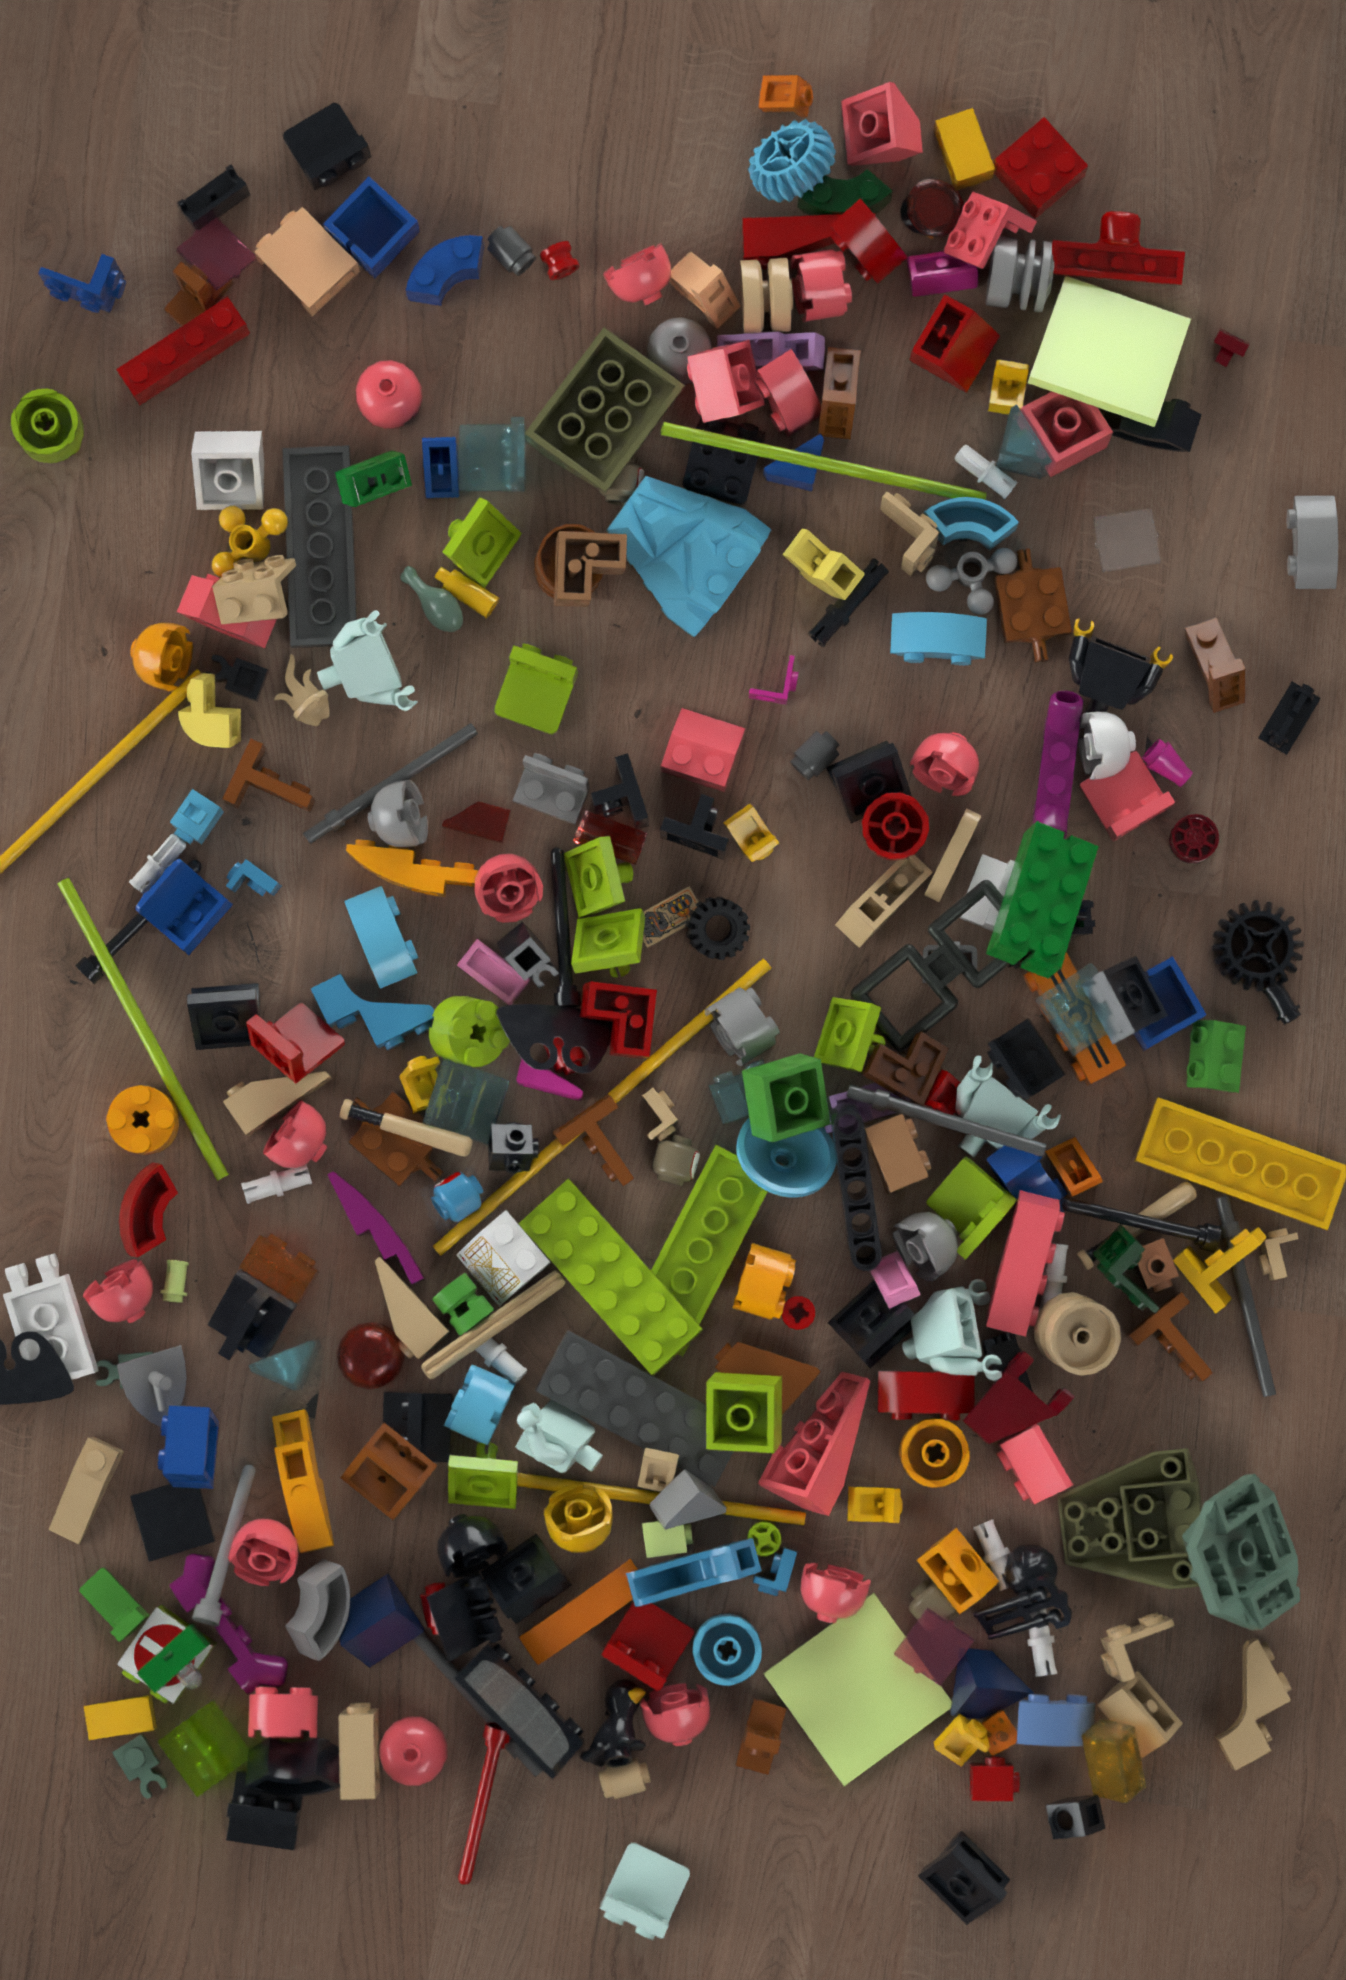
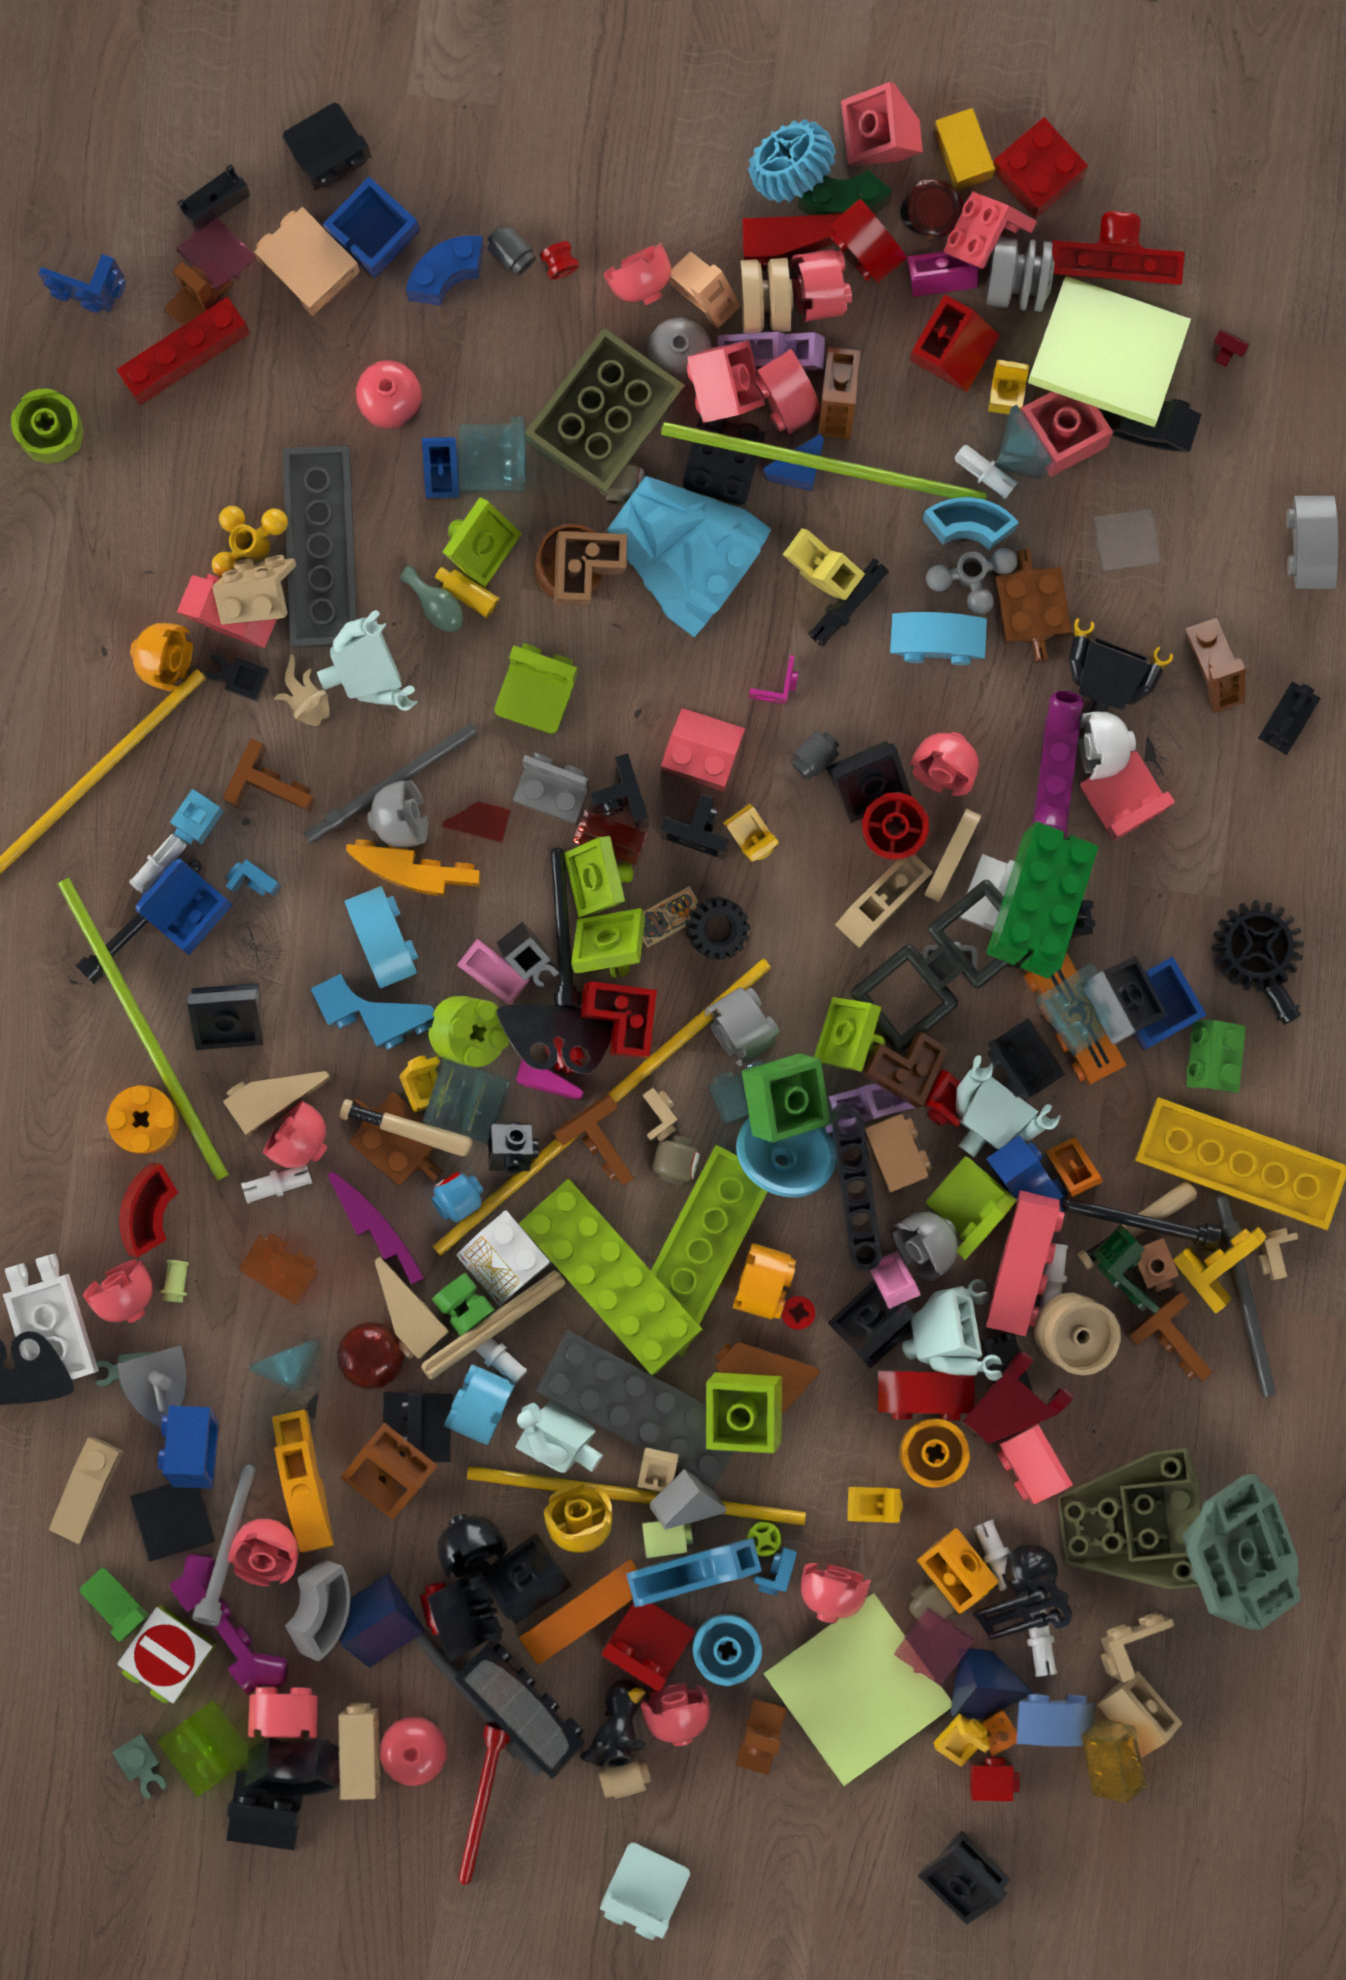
yellow slope [84,1694,157,1740] -> none
green piece [137,1623,211,1694] -> none
light yellow brick [178,673,241,748] -> none
white slope [191,431,264,510] -> none
black bracket [208,1269,297,1361] -> none
red bracket [246,1003,345,1084] -> none
green piece [335,451,412,507] -> none
lime tile [448,1442,518,1509] -> none
coral cylinder [474,854,543,923] -> none
orange bracket [758,75,813,117] -> none
coral wedge [758,1372,870,1516] -> none
dark grey bar [846,1084,1047,1157] -> none
tan bracket [880,492,939,577] -> none
black brick [1046,1794,1106,1839] -> none
dark pink cone [1142,739,1193,787] -> none
dark red wheel [1169,814,1219,864] -> none
tan arch [1215,1637,1292,1771] -> none

